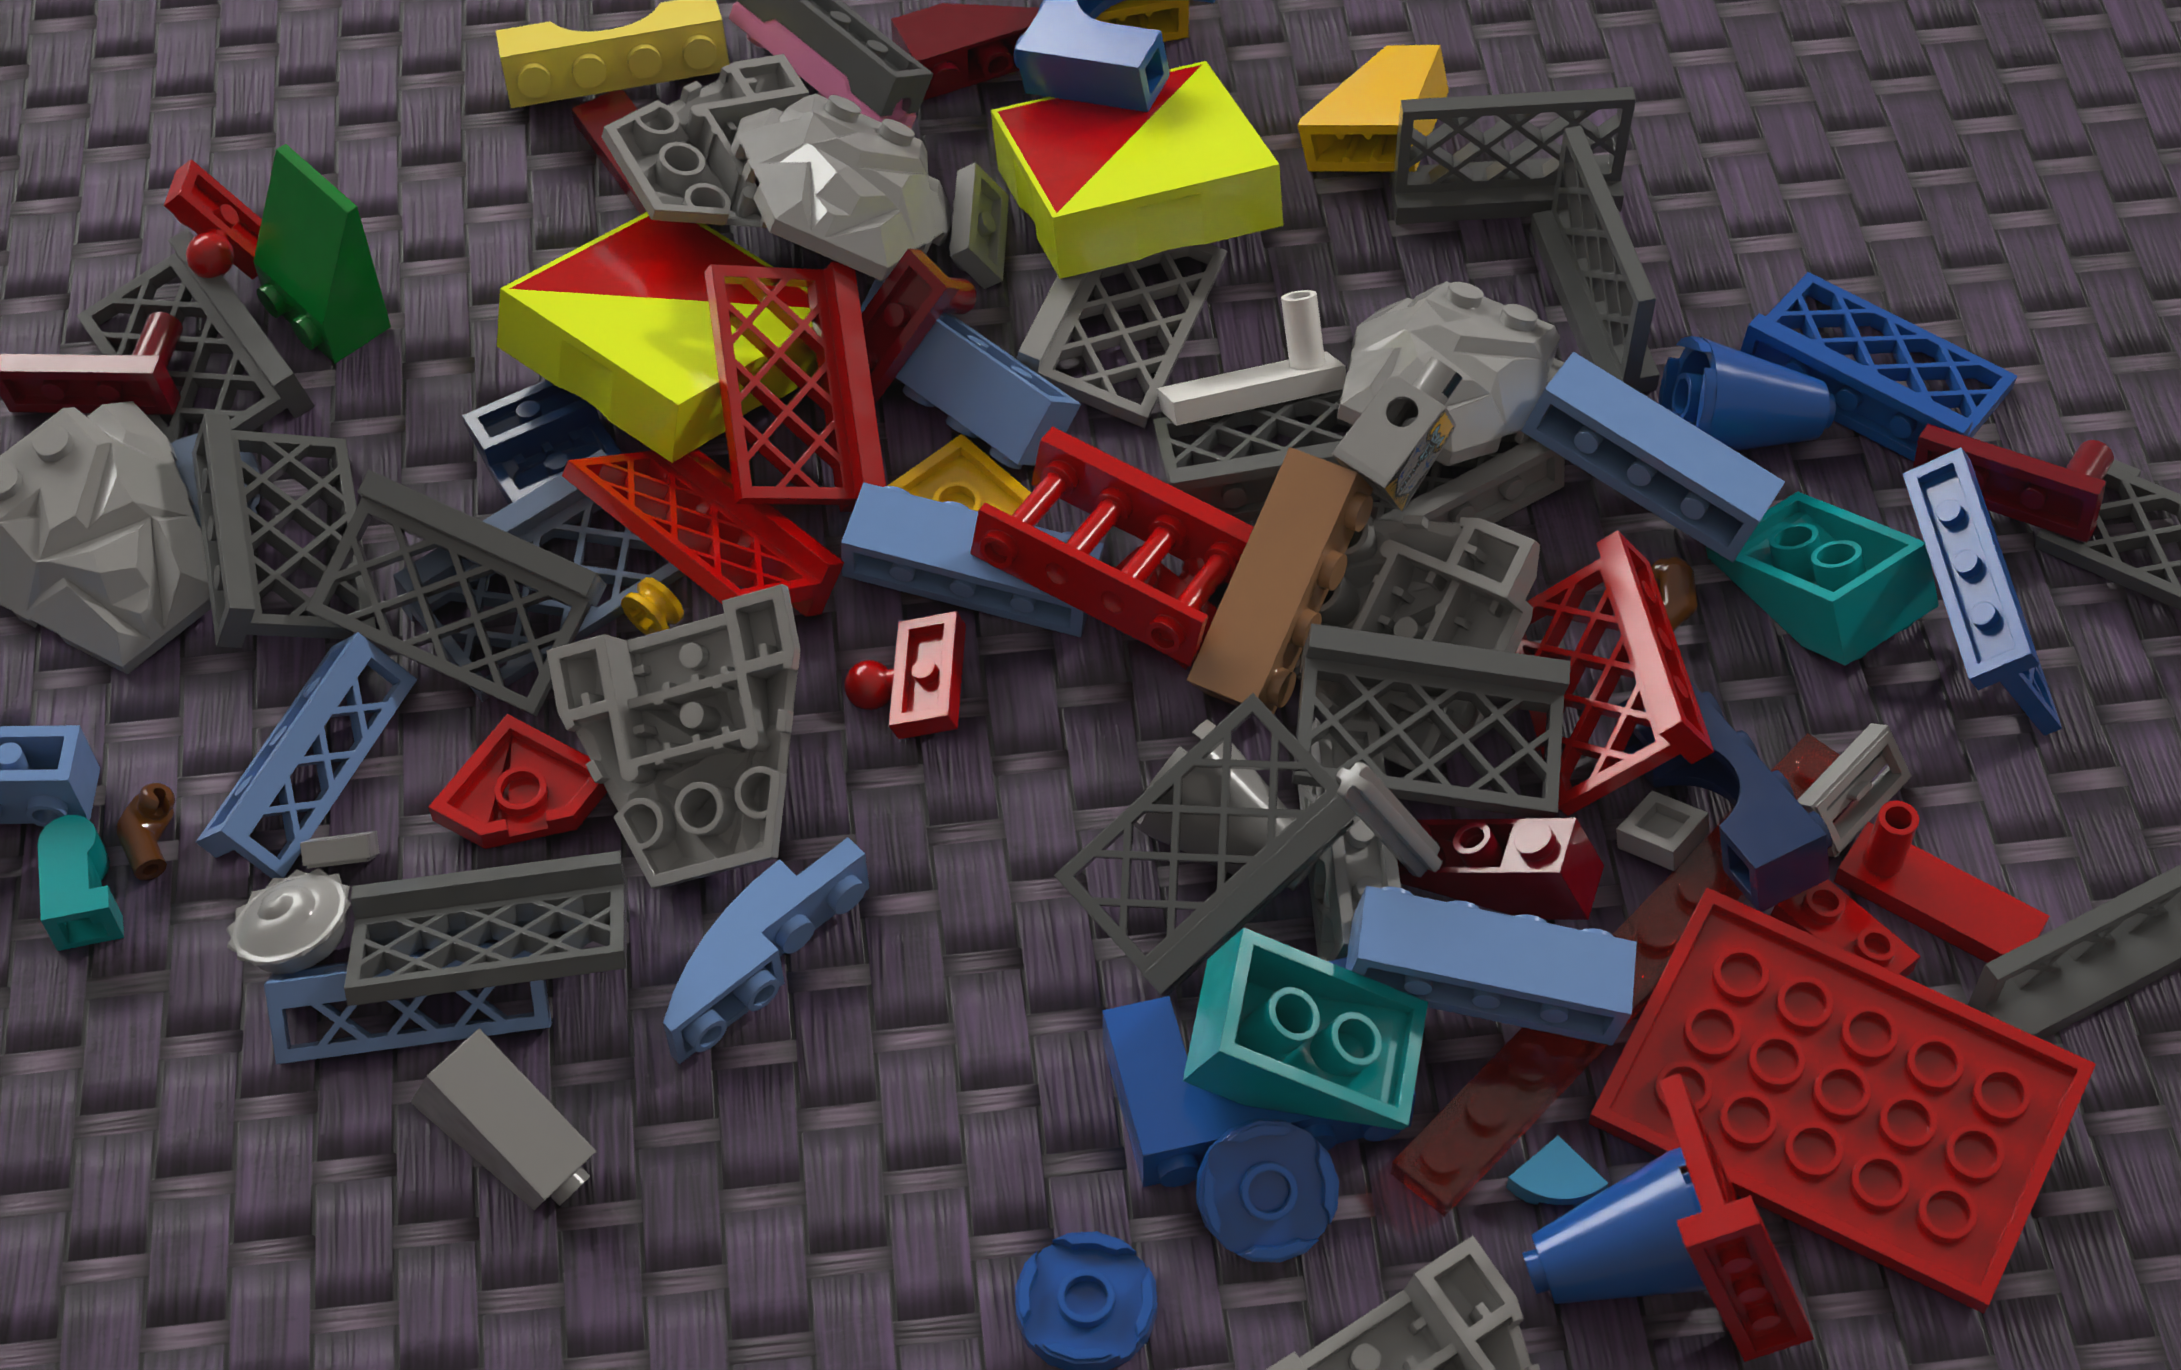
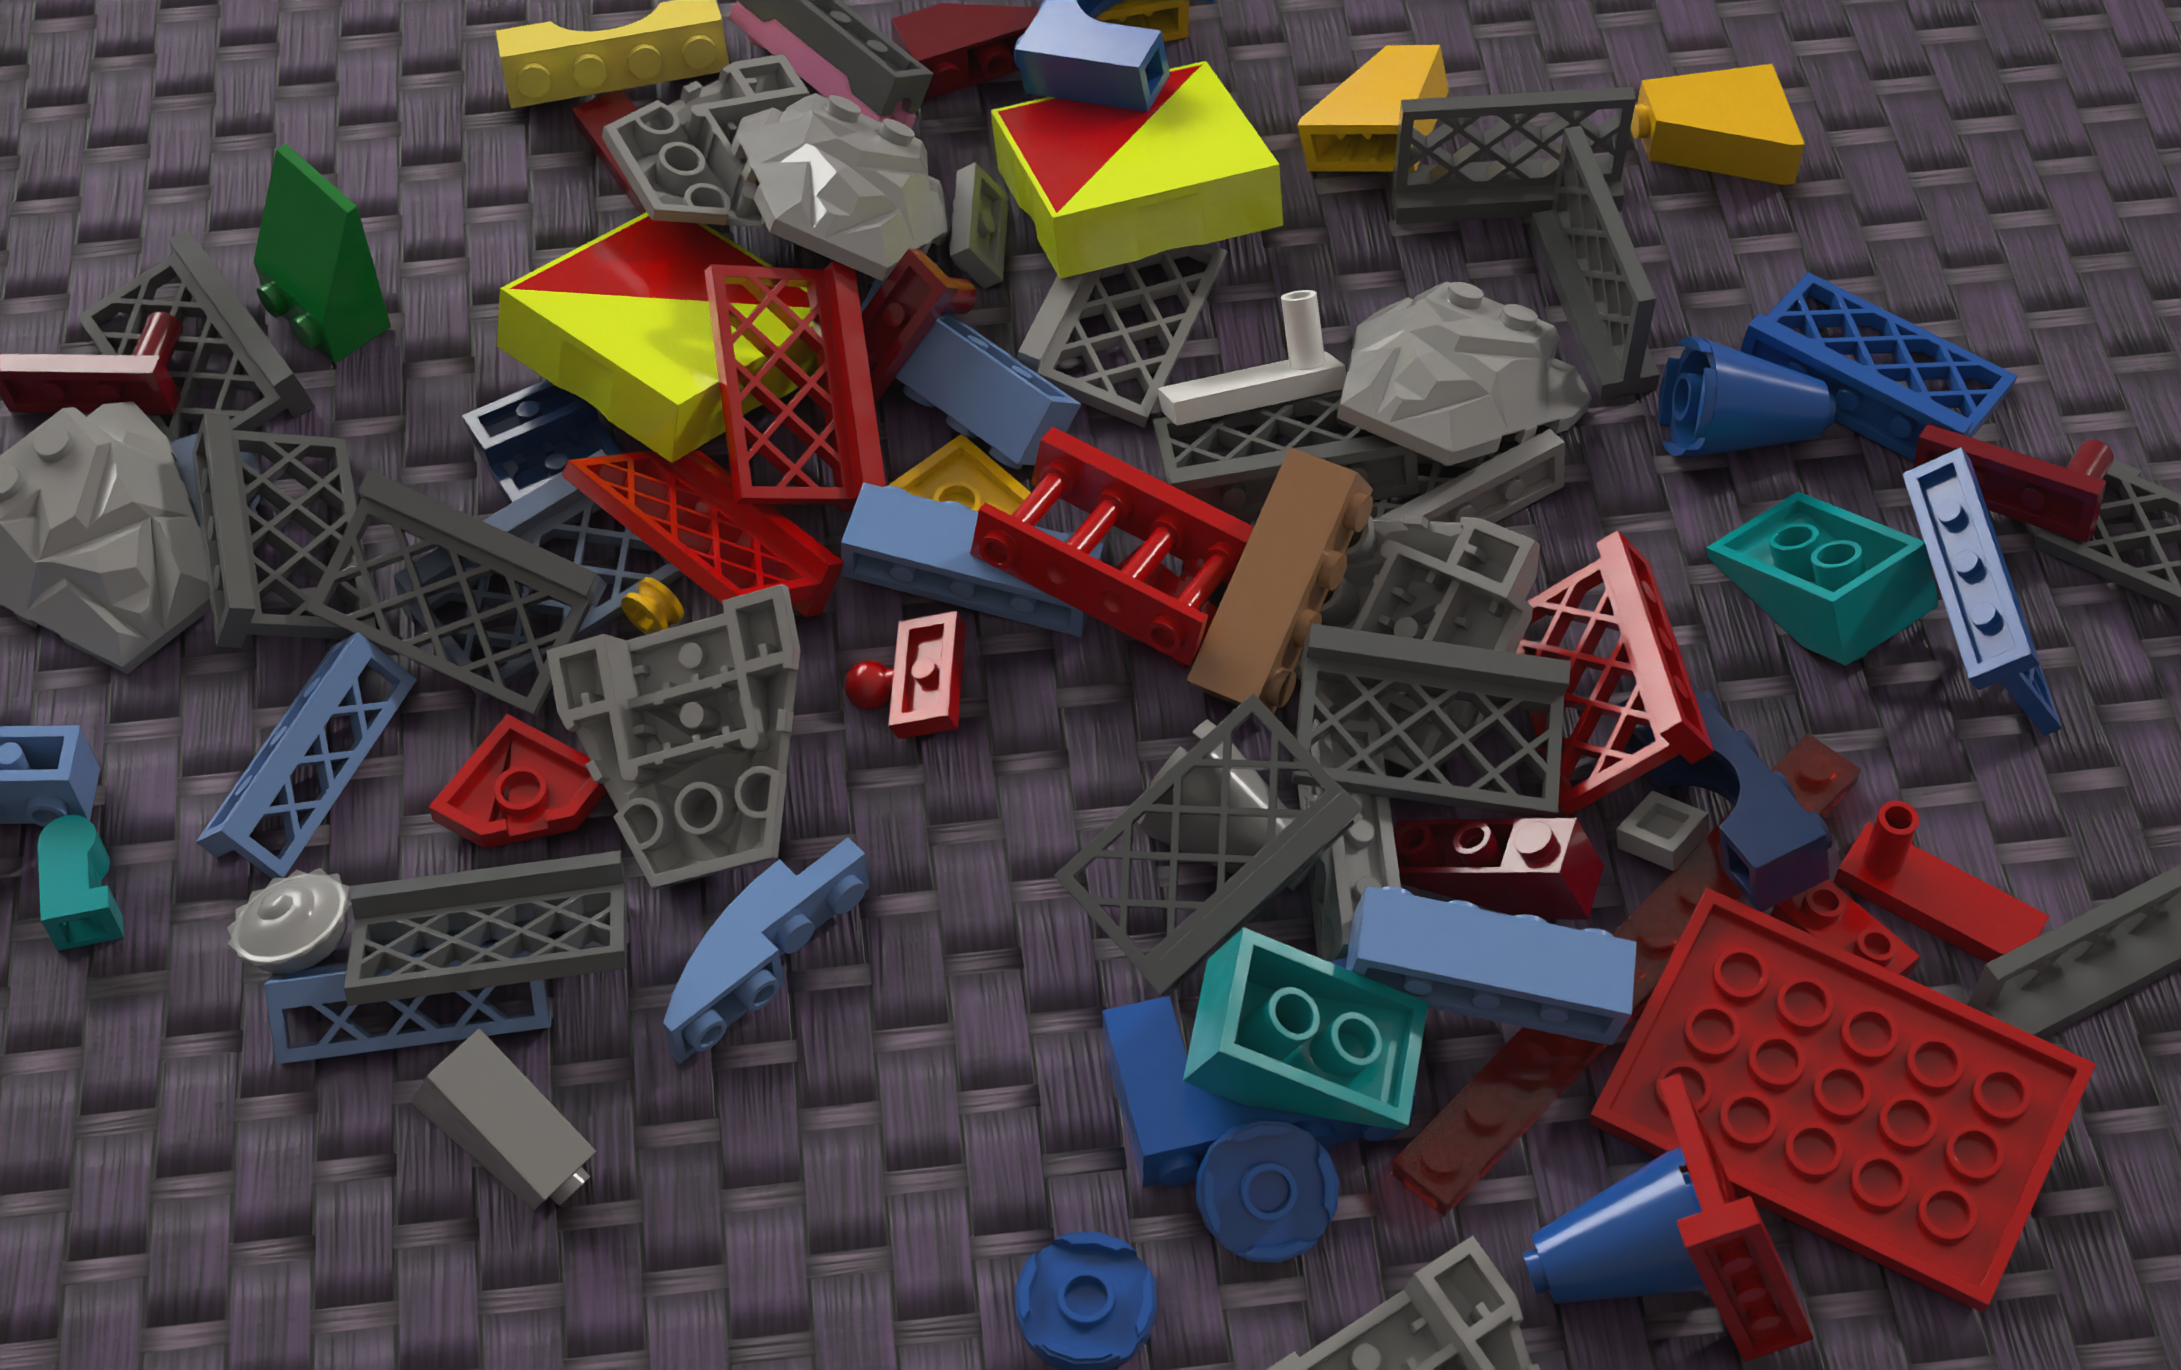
reddish brown arm [117,782,176,881] -> none
red plate [164,159,262,280] -> none
light grey tile [300,831,380,869] -> none
light grey torso [1332,357,1463,512] -> none
light grey axle [1335,762,1442,877] -> none
dark azure tile [1506,1136,1609,1207] -> none
medium blue brick [1521,351,1785,563] -> none
reddish brown arm [1651,557,1697,632] -> none
light grey tile [1797,723,1912,857] -> none
none -> yellow slope [1631,64,1805,185]

